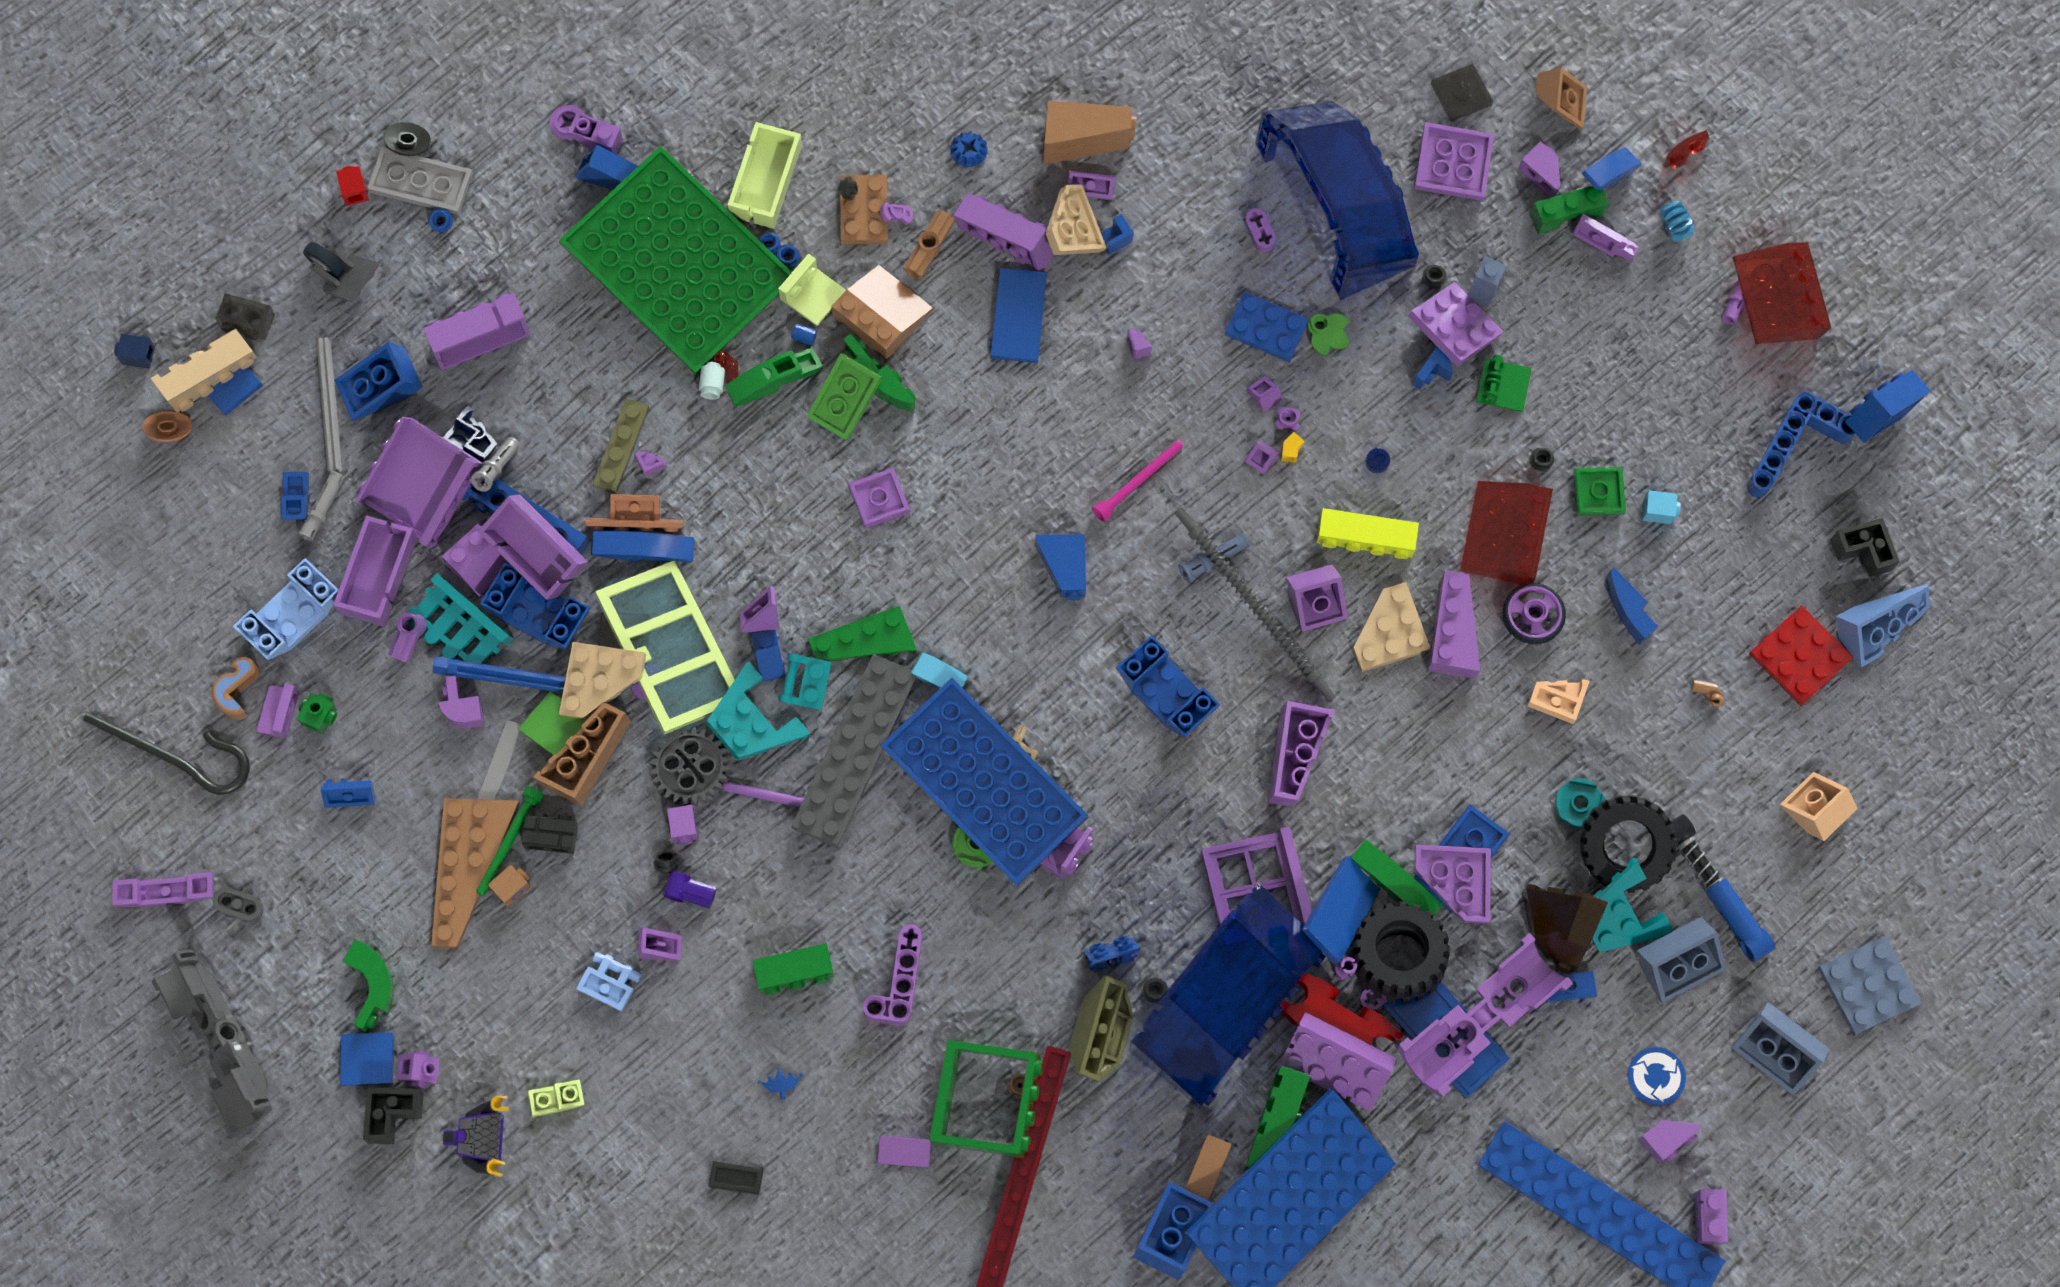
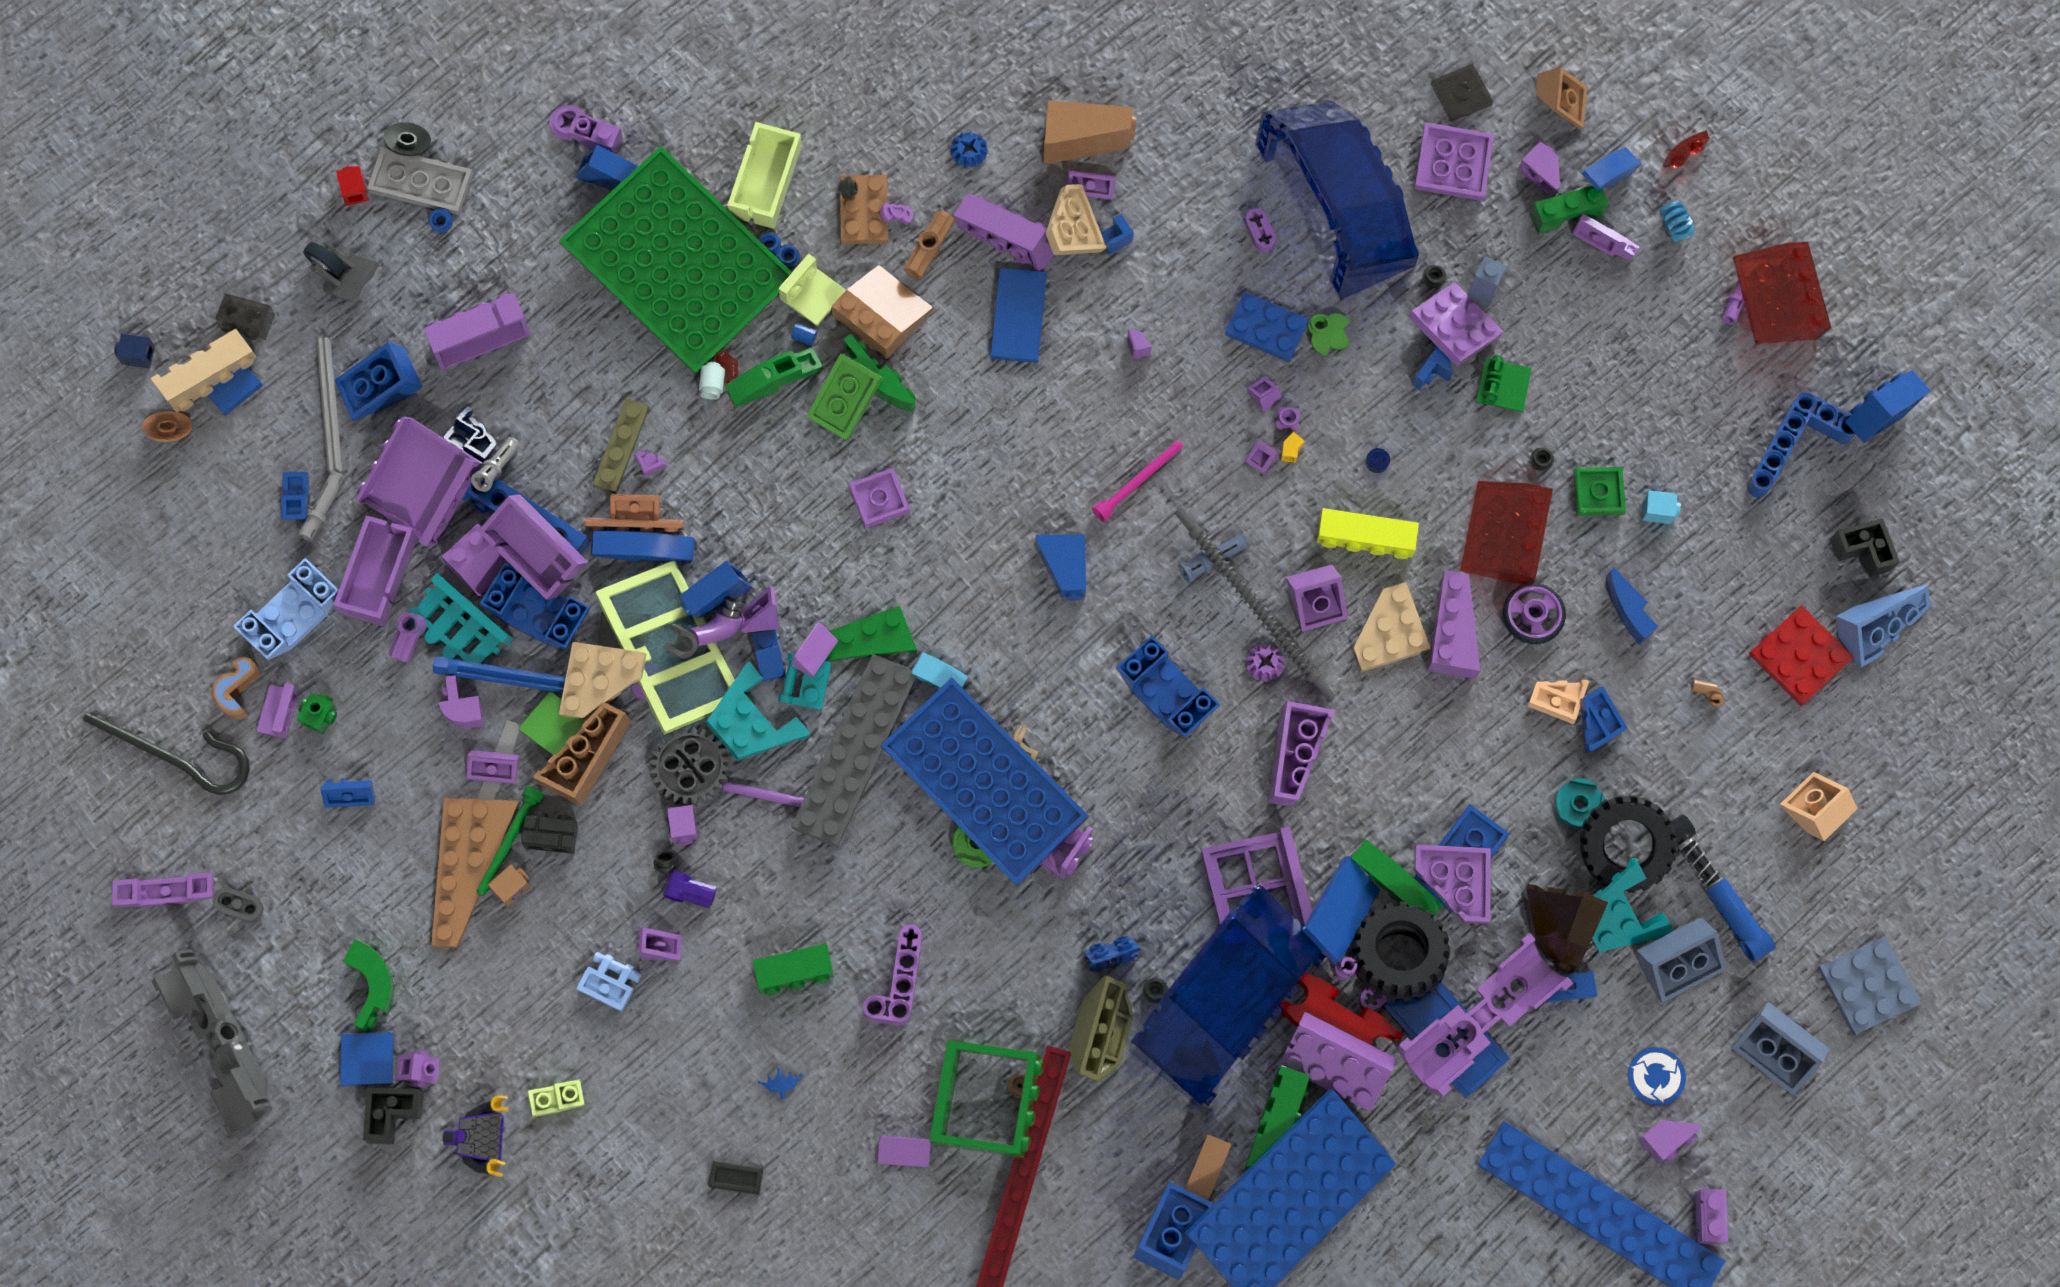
none -> medium lavender slope [466,750,520,784]
none -> piece [663,598,743,658]
none -> blue slope [679,561,753,619]
none -> medium lavender slope [792,622,838,677]
none -> medium lavender gear [1246,643,1285,682]
none -> blue wing [1580,686,1628,753]

